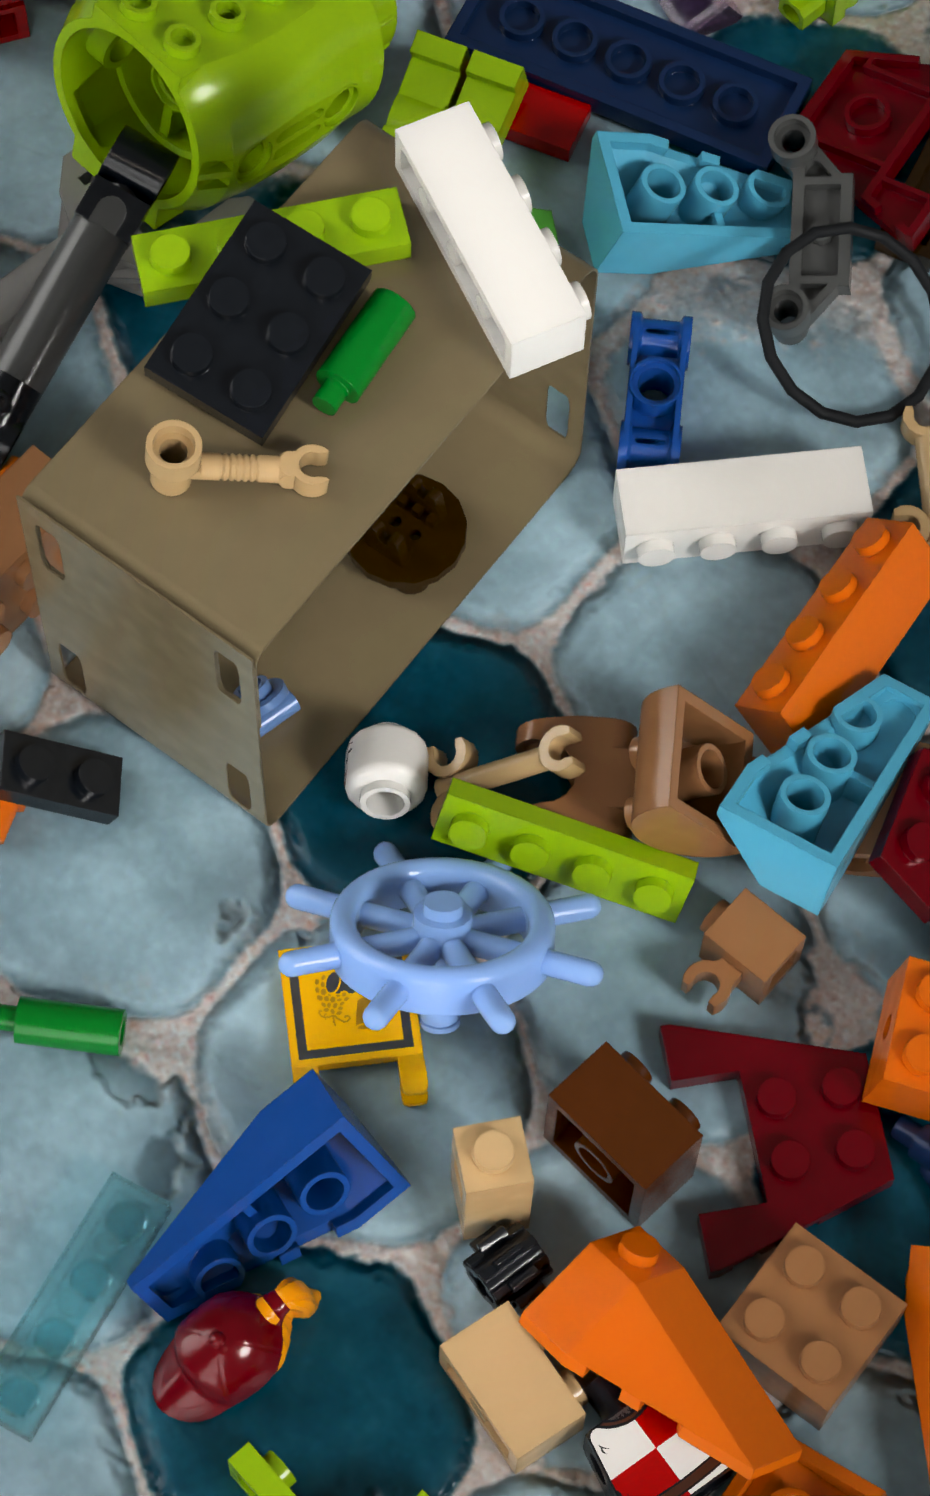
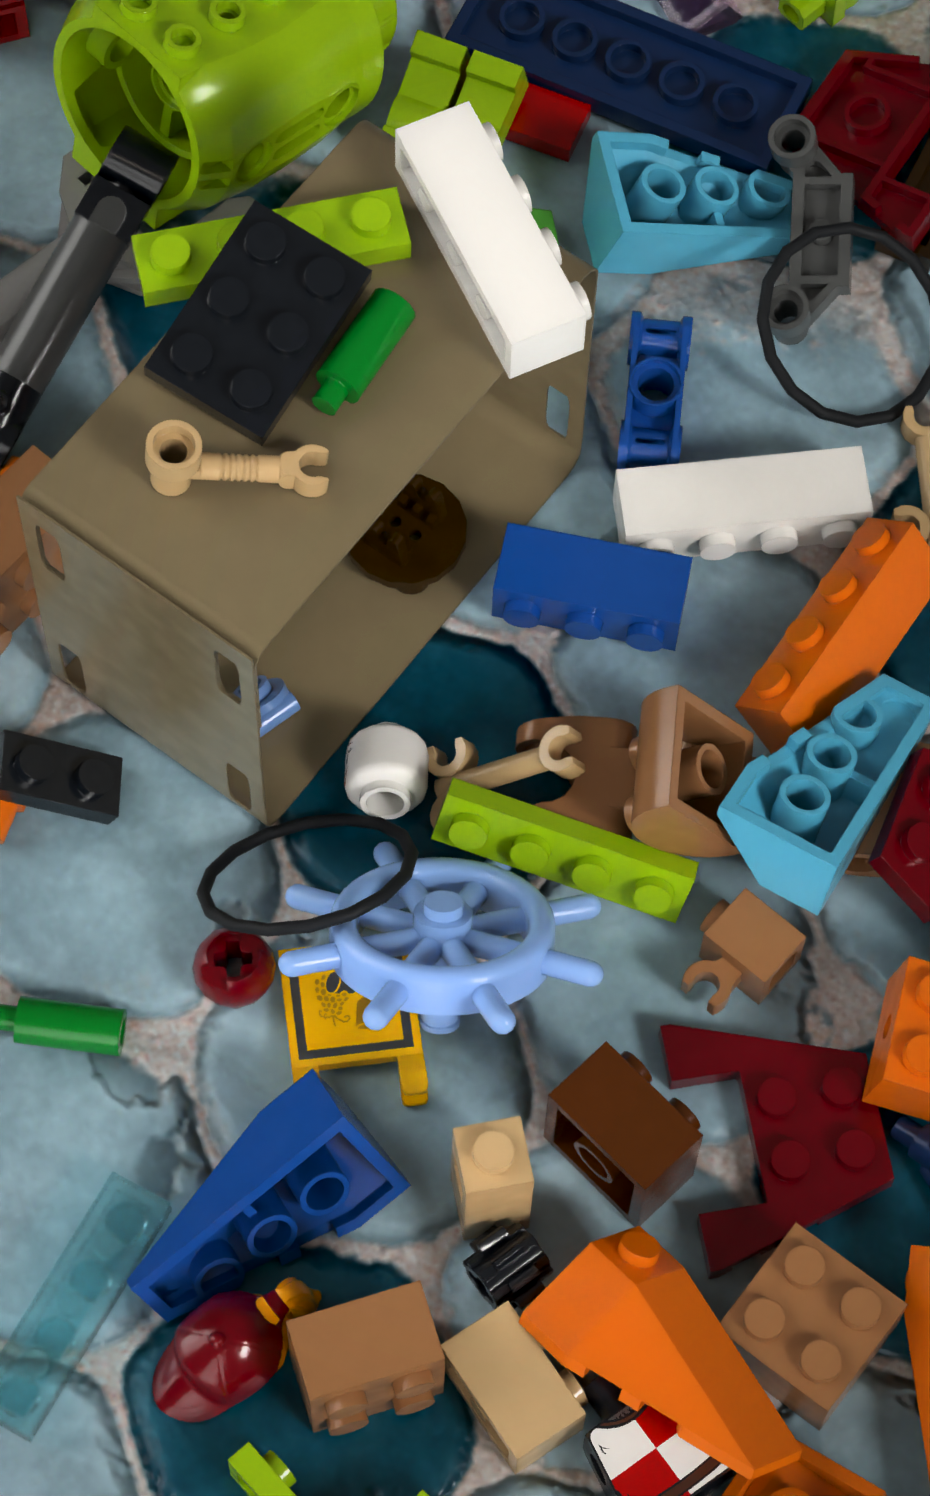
none -> dark red piece [192,927,276,1009]
none -> black piece [196,813,419,937]
none -> medium nougat brick [286,1280,445,1436]
none -> blue brick [491,522,693,652]

